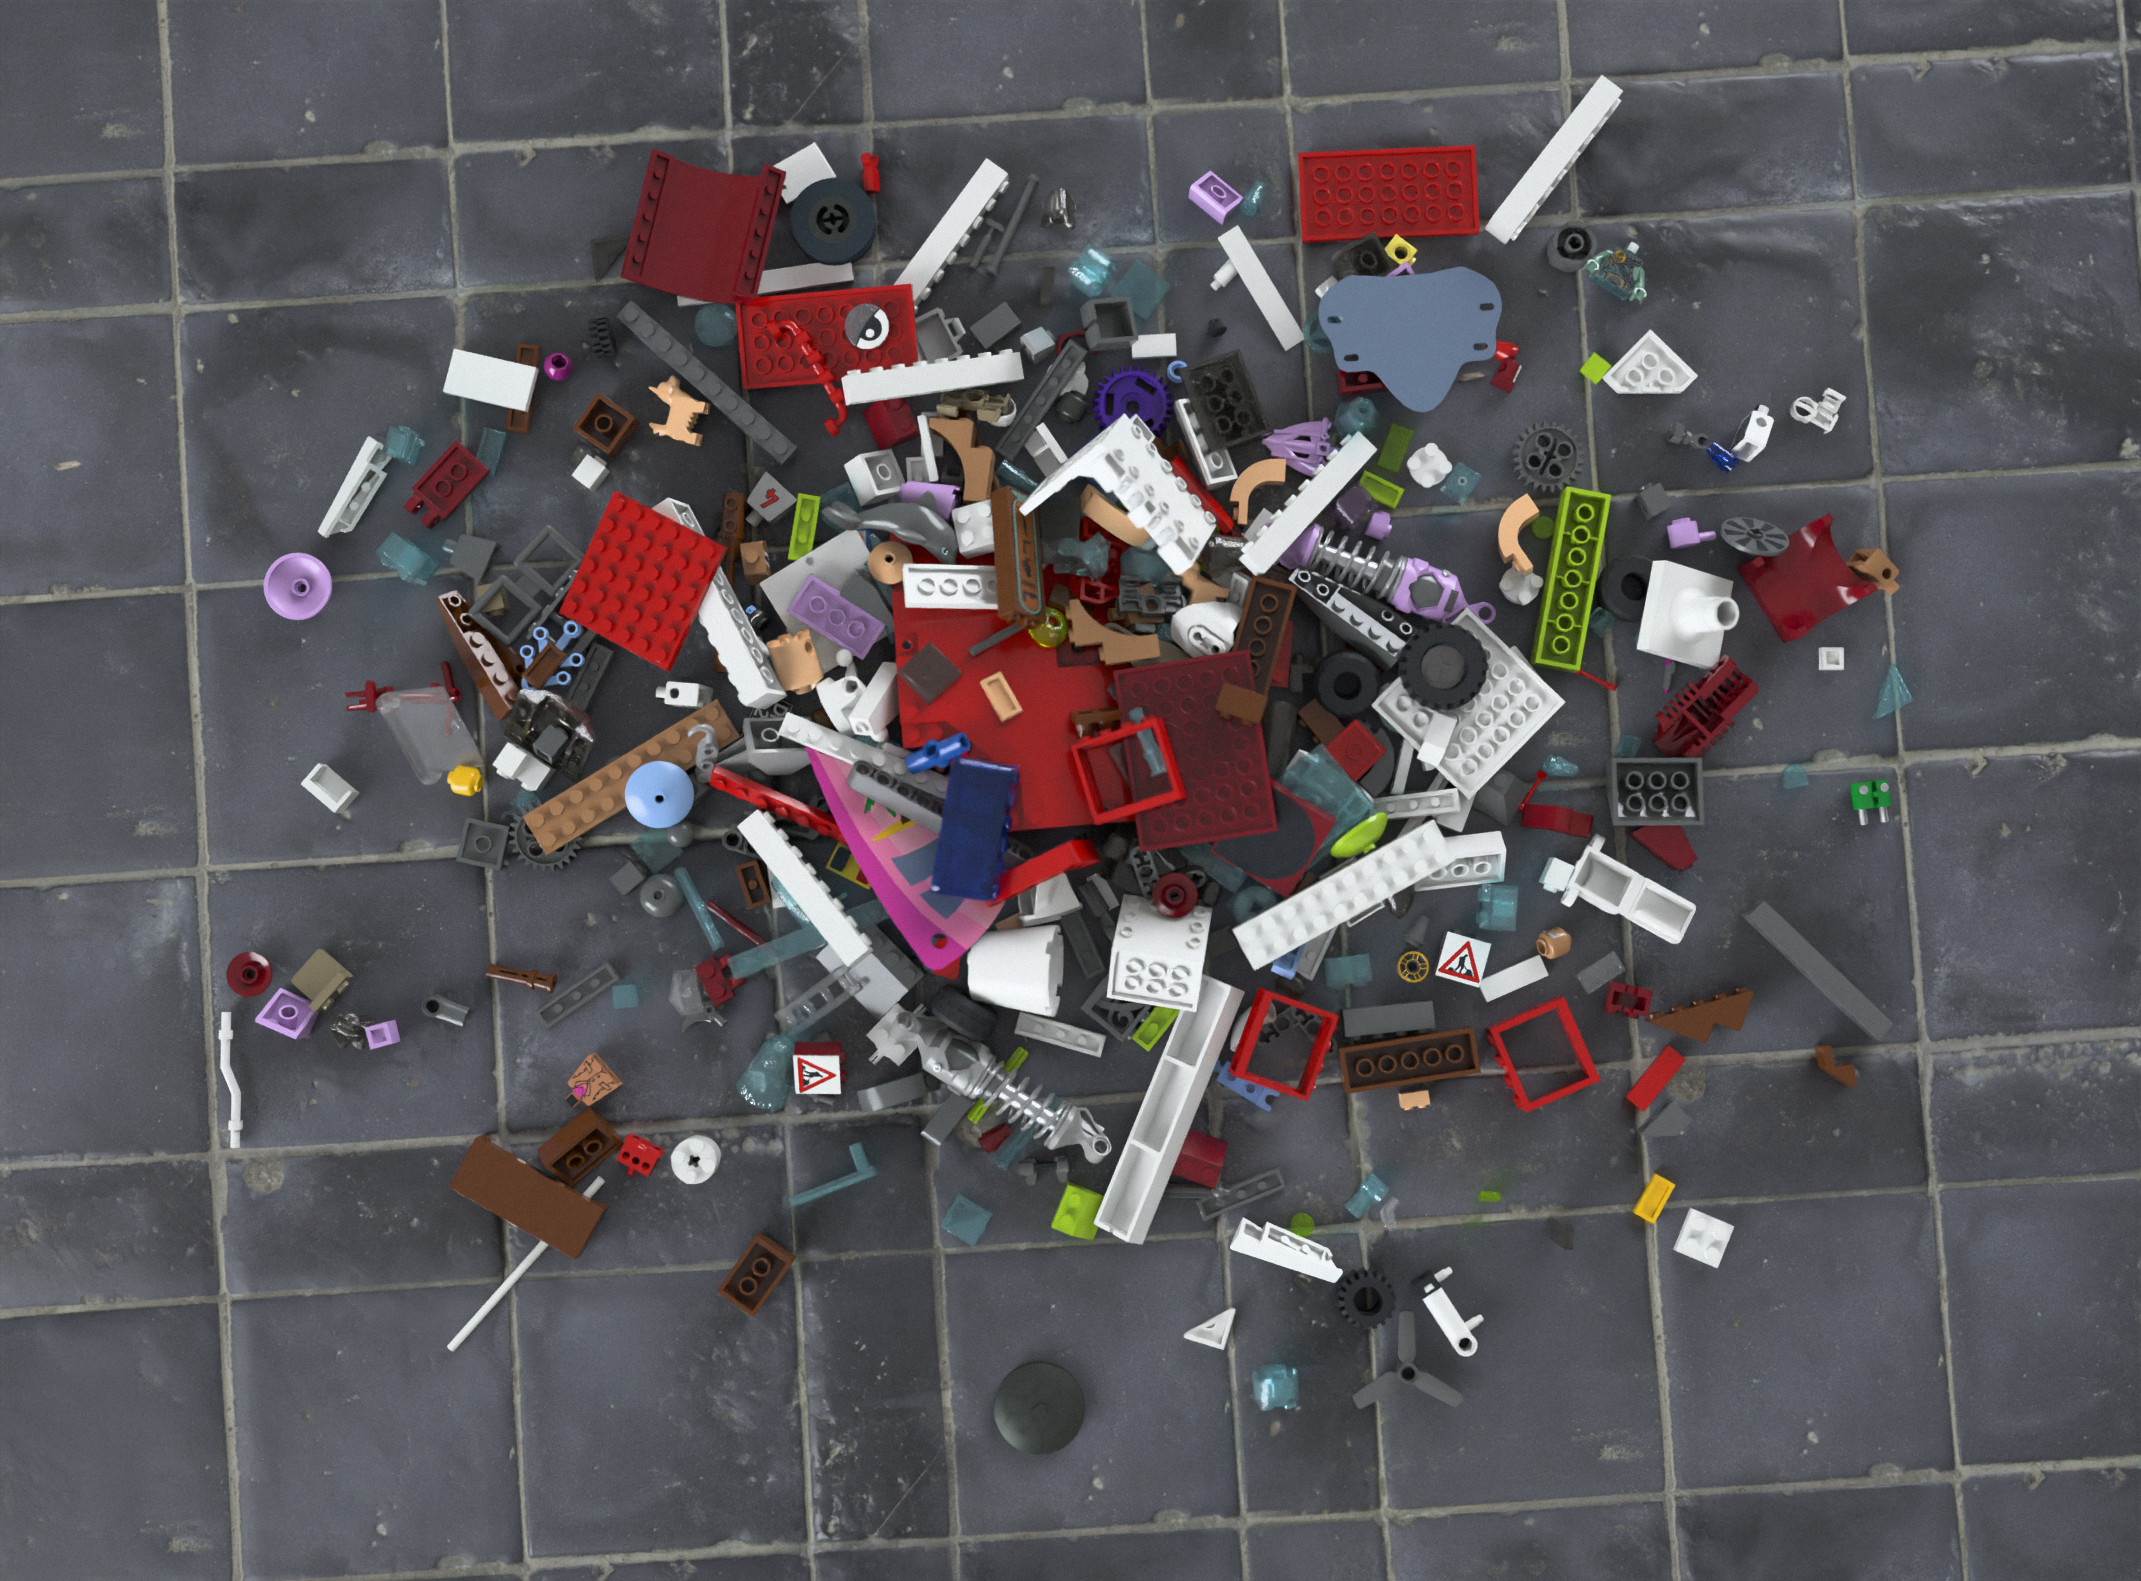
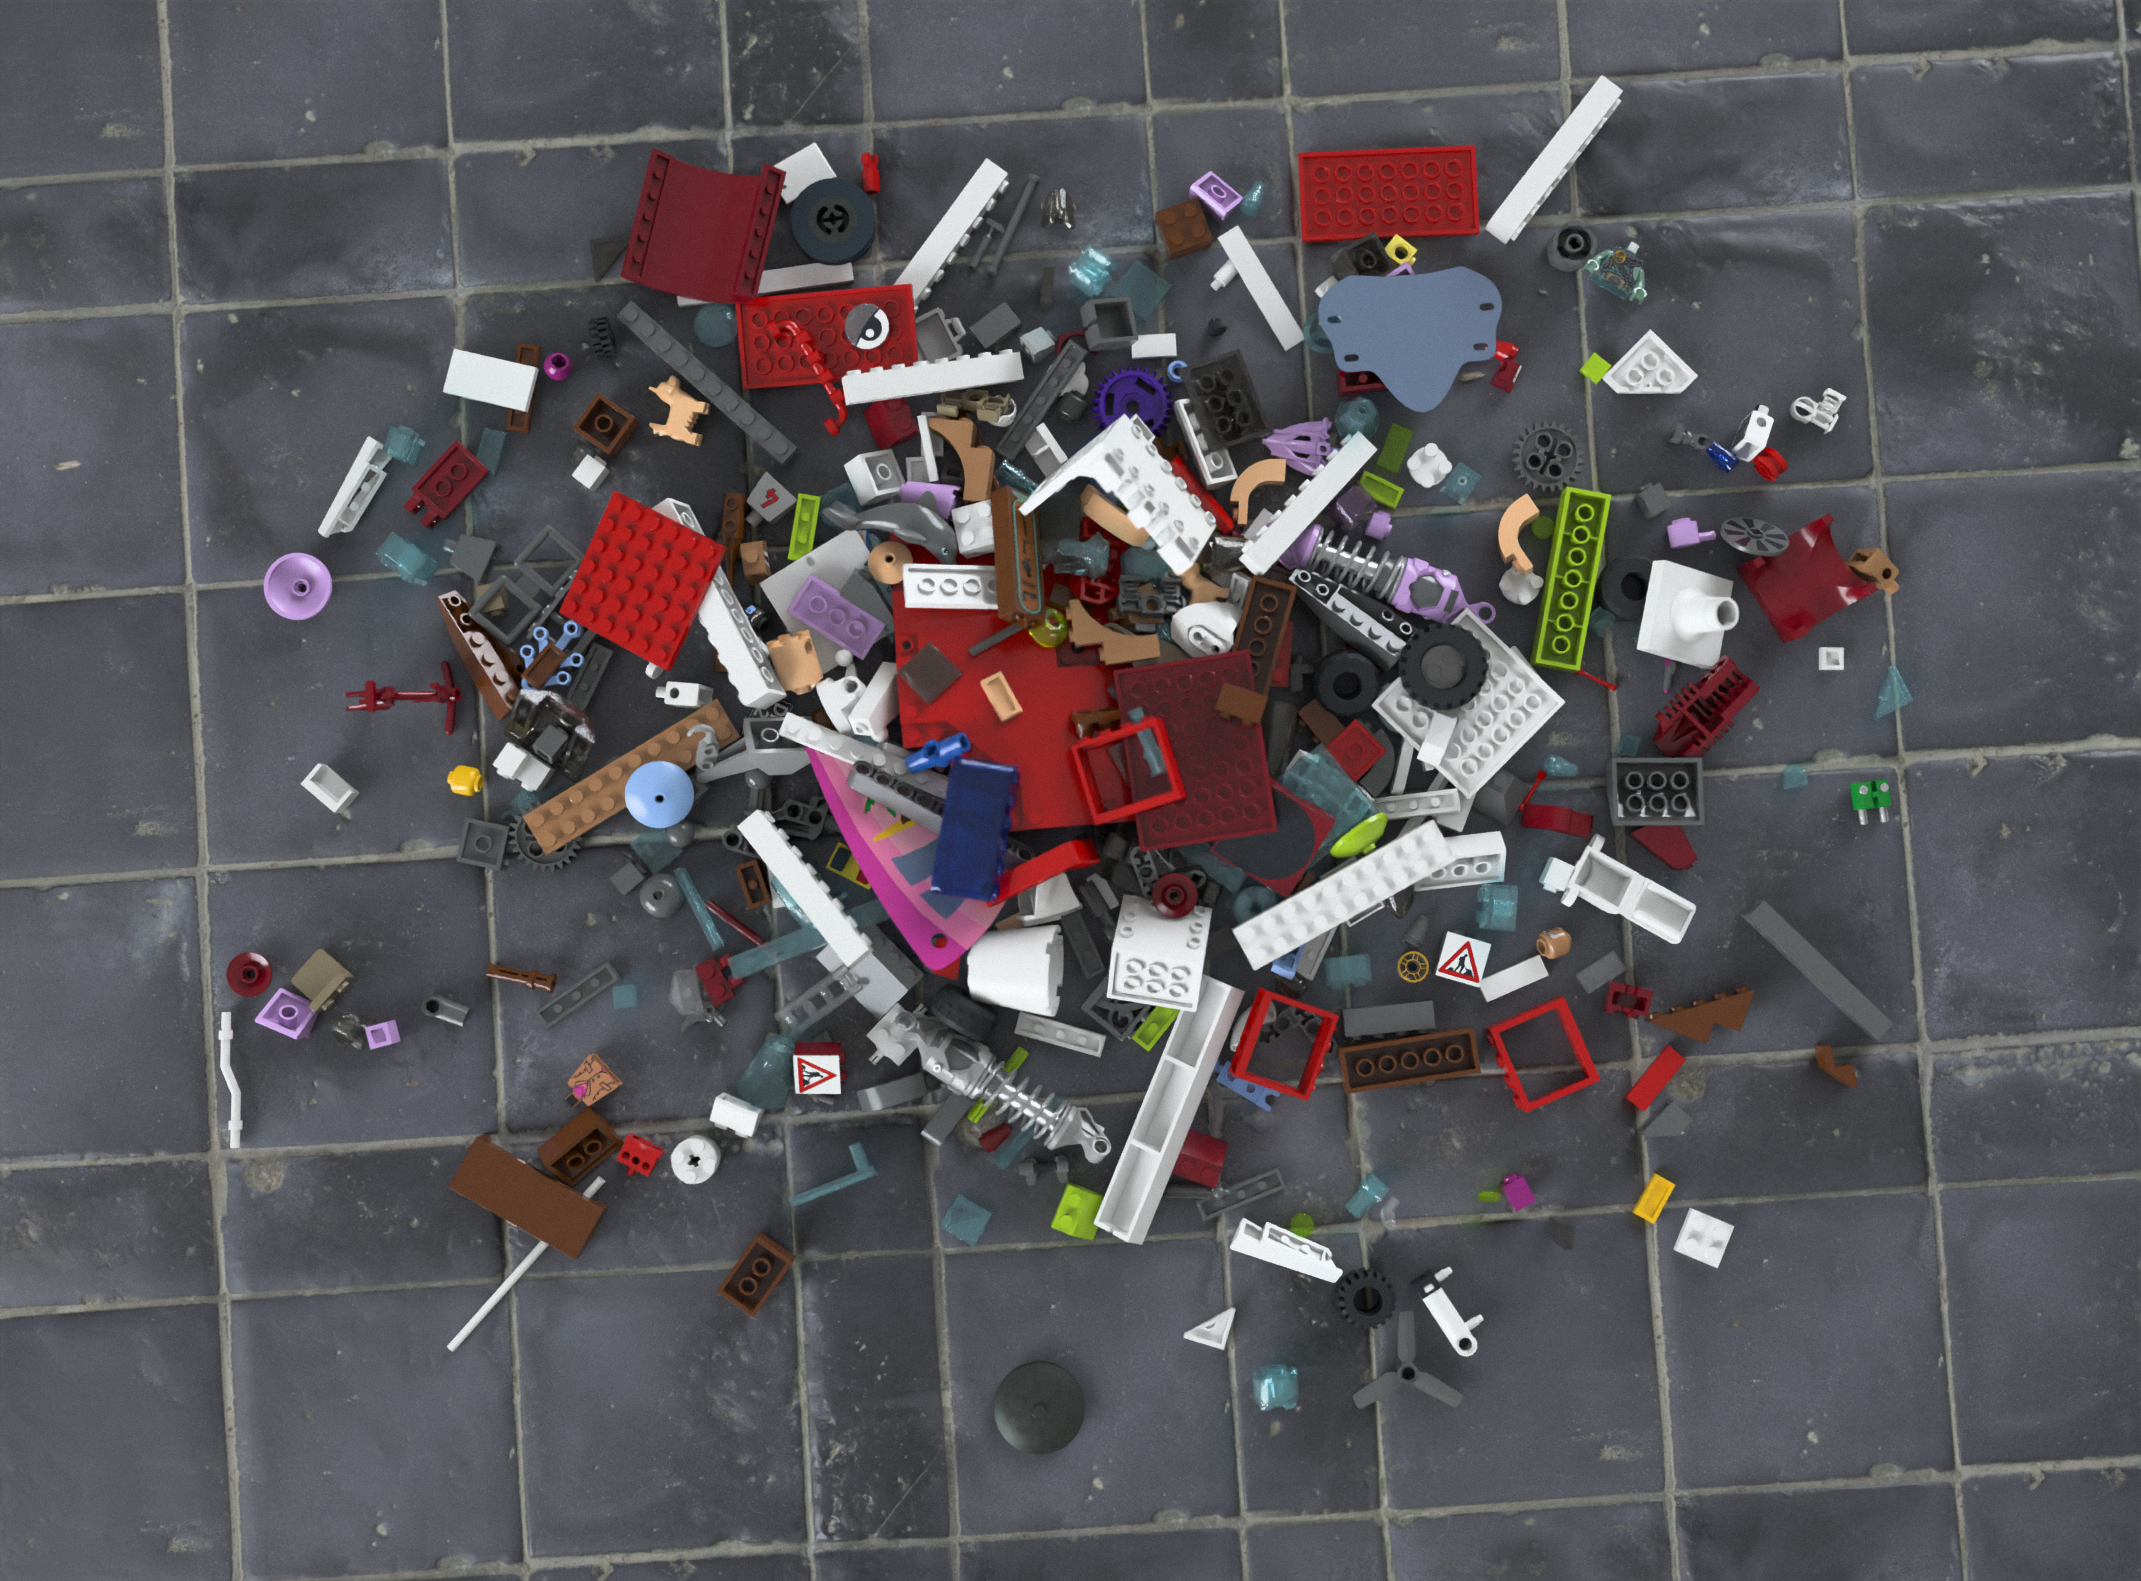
clear door [376,686,486,785] -> none
red plate [709,765,848,845] -> none
light nougat piece [1398,1089,1430,1110] -> none
none -> white tile [646,662,664,679]
none -> white slope [710,1092,765,1138]
none -> reddish brown brick [1155,197,1213,261]
none -> magenta brick [1499,1173,1536,1211]
none -> red wheel [1752,447,1788,482]

